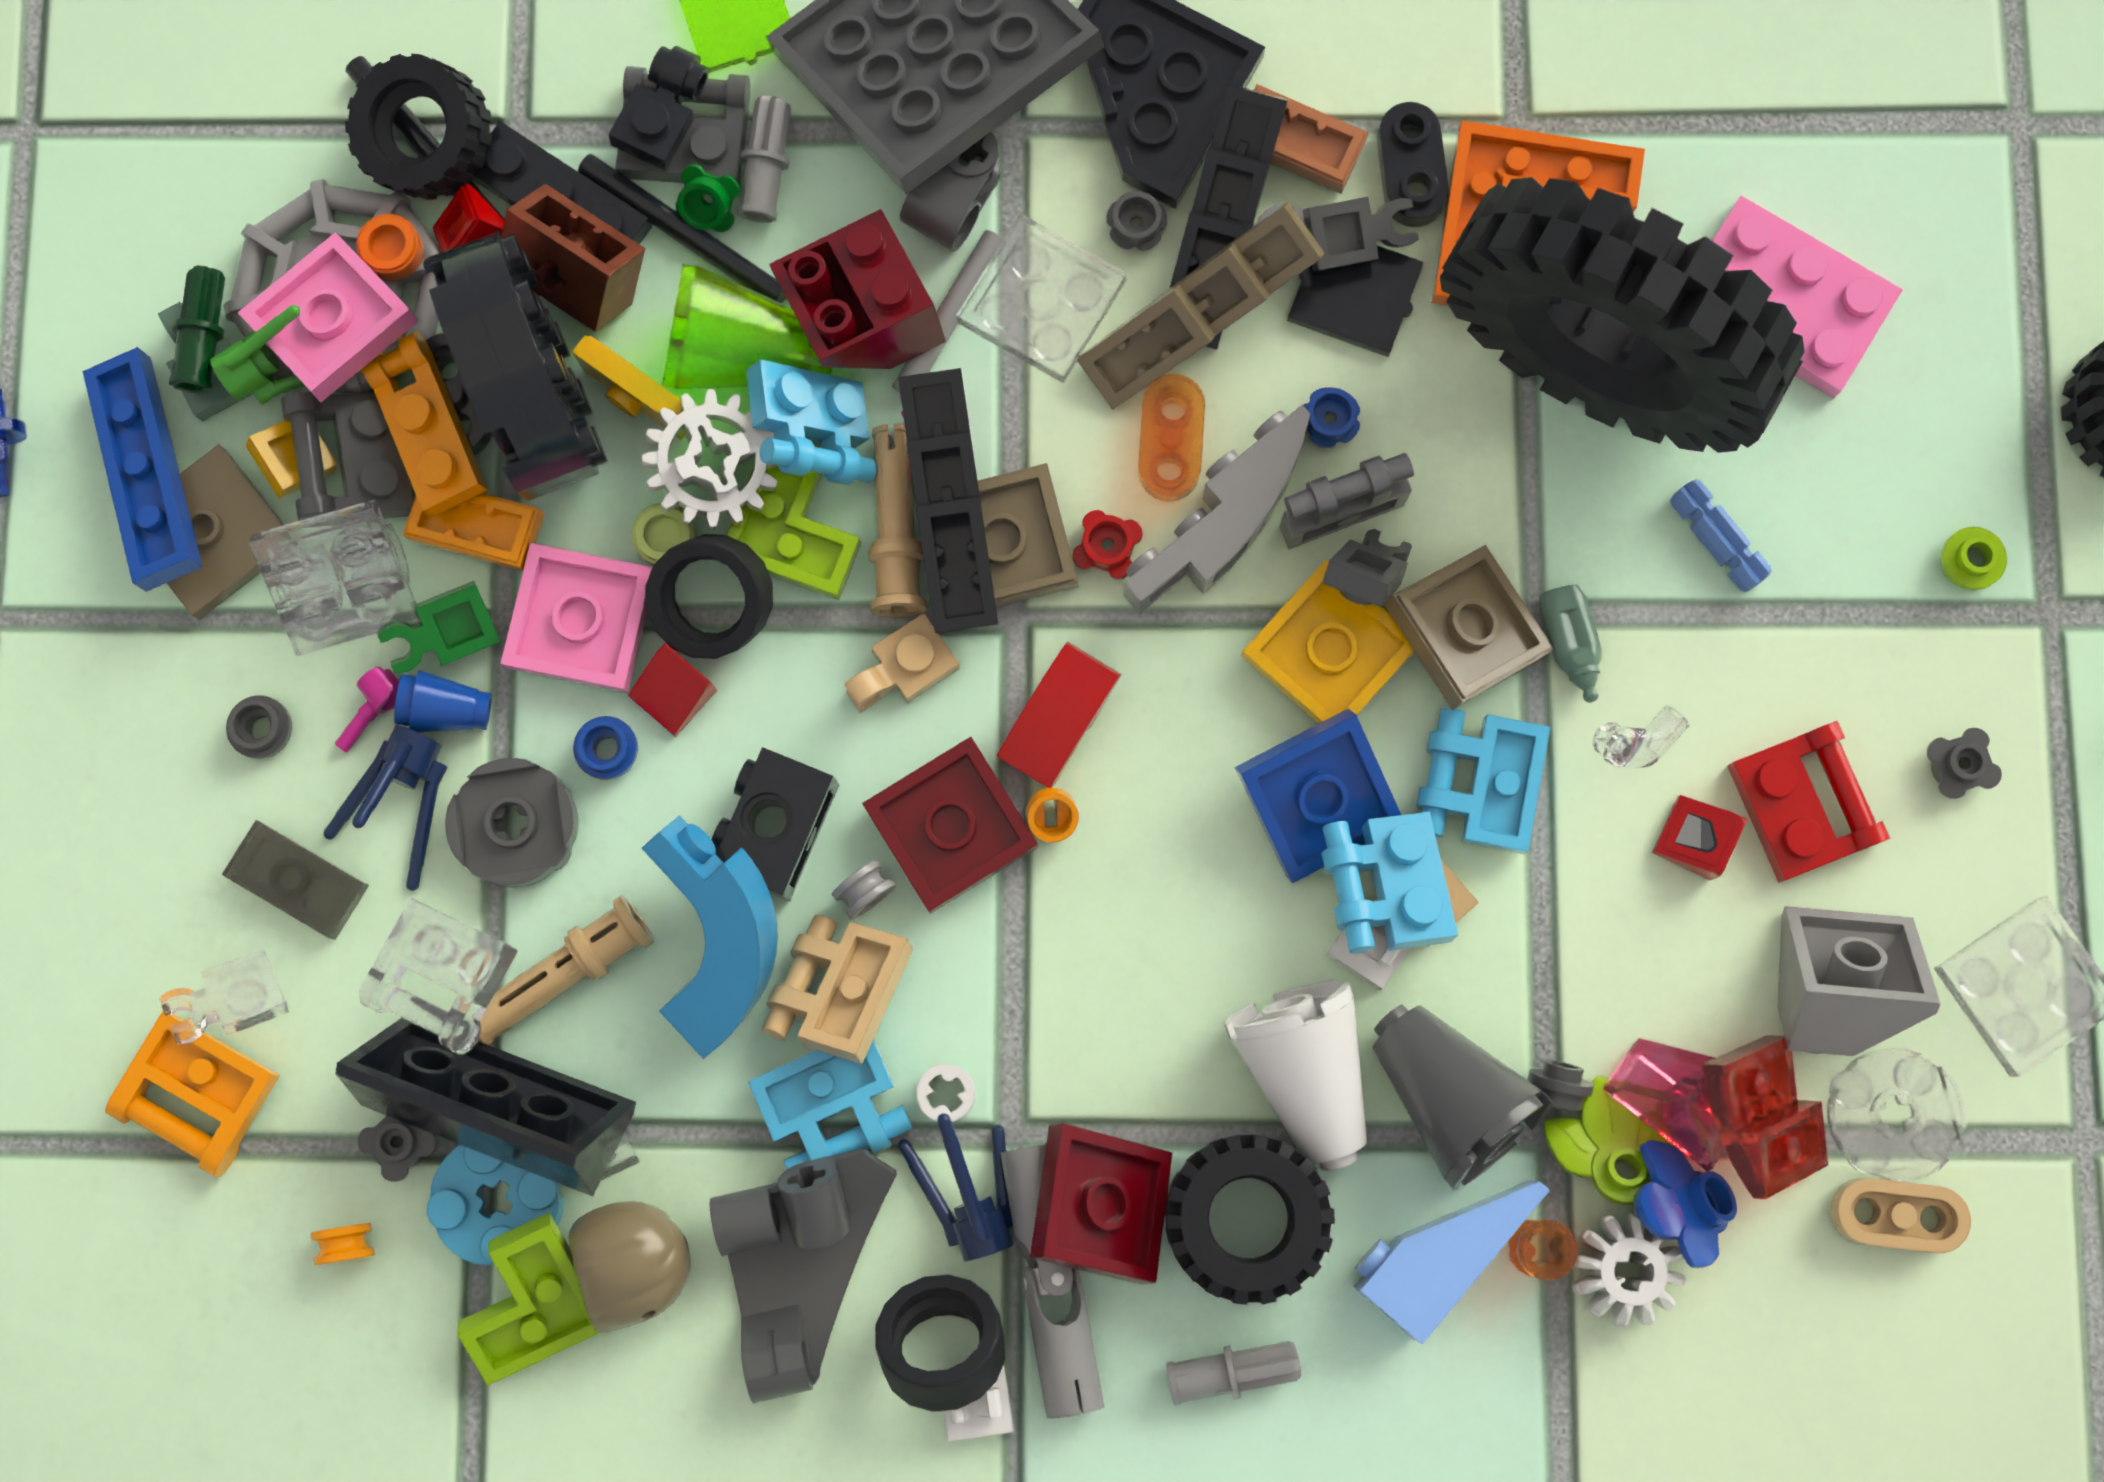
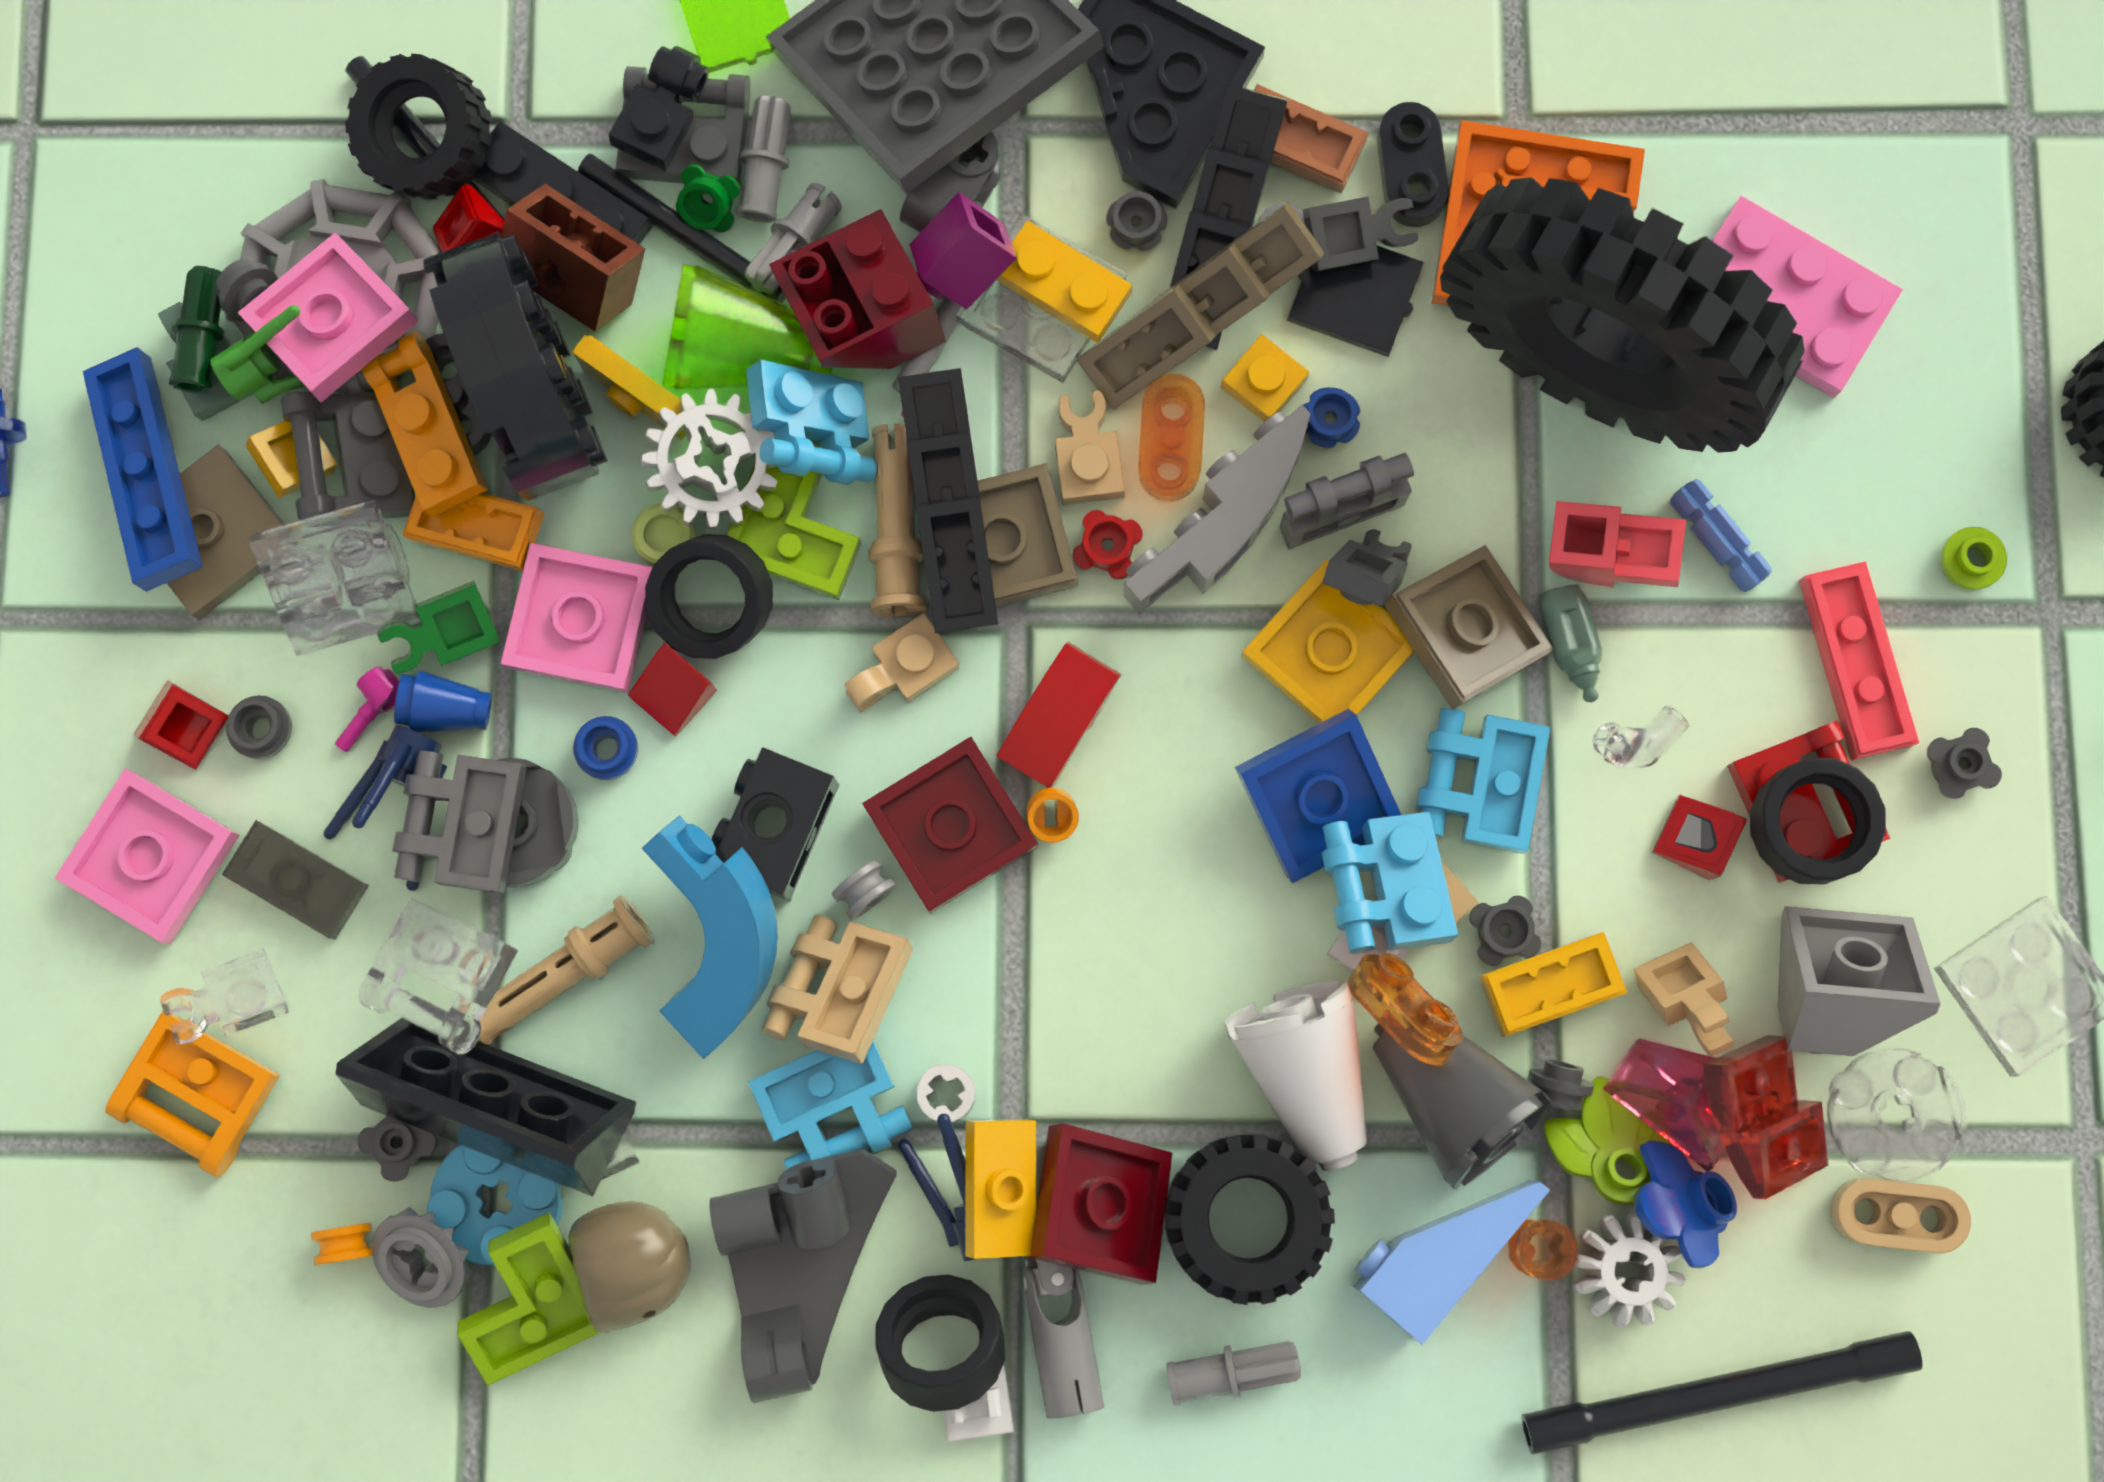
orange tile [356,214,424,281] -> none
none -> bright pink plate [55,768,240,945]
none -> red slope [134,680,229,770]
none -> dark grey plate [215,259,278,321]
none -> light grey gear [372,1207,472,1308]
none -> flat silver plate [392,750,527,894]
none -> light grey axle [745,183,842,294]
none -> magenta brick [909,192,1017,310]
none -> yellow plate [965,1119,1036,1259]
none -> yellow plate [996,220,1132,343]
none -> tan plate [1055,391,1125,505]
none -> yellow plate [1221,334,1310,422]
none -> clear orange plate [1347,953,1463,1065]
none -> dark grey plate [1469,896,1541,966]
none -> yellow plate [1479,932,1627,1037]
none -> black piece [1521,1331,1923,1455]
none -> coral brick [1549,501,1686,587]
none -> tan plate [1634,942,1734,1057]
none -> black tyre [1750,758,1886,885]
none -> coral tile [1799,561,1919,761]

